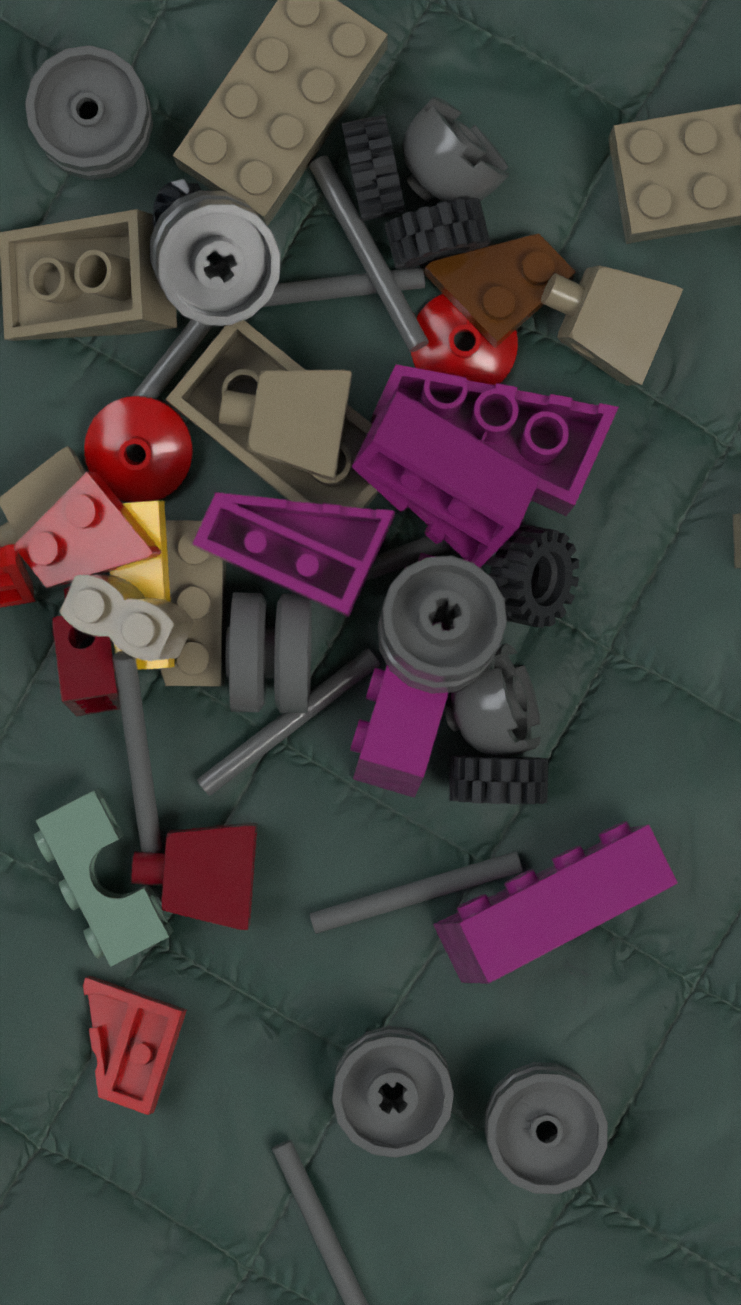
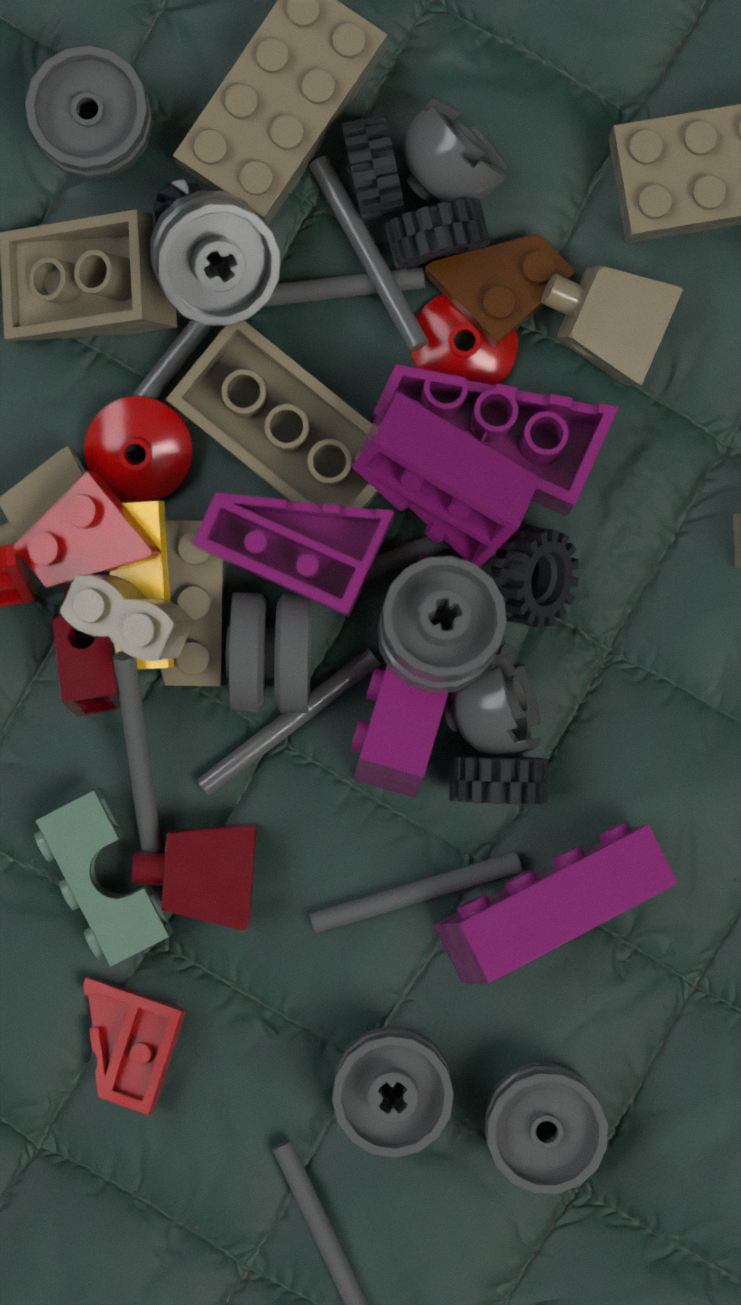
dark tan torso [219,370,352,481] -> none

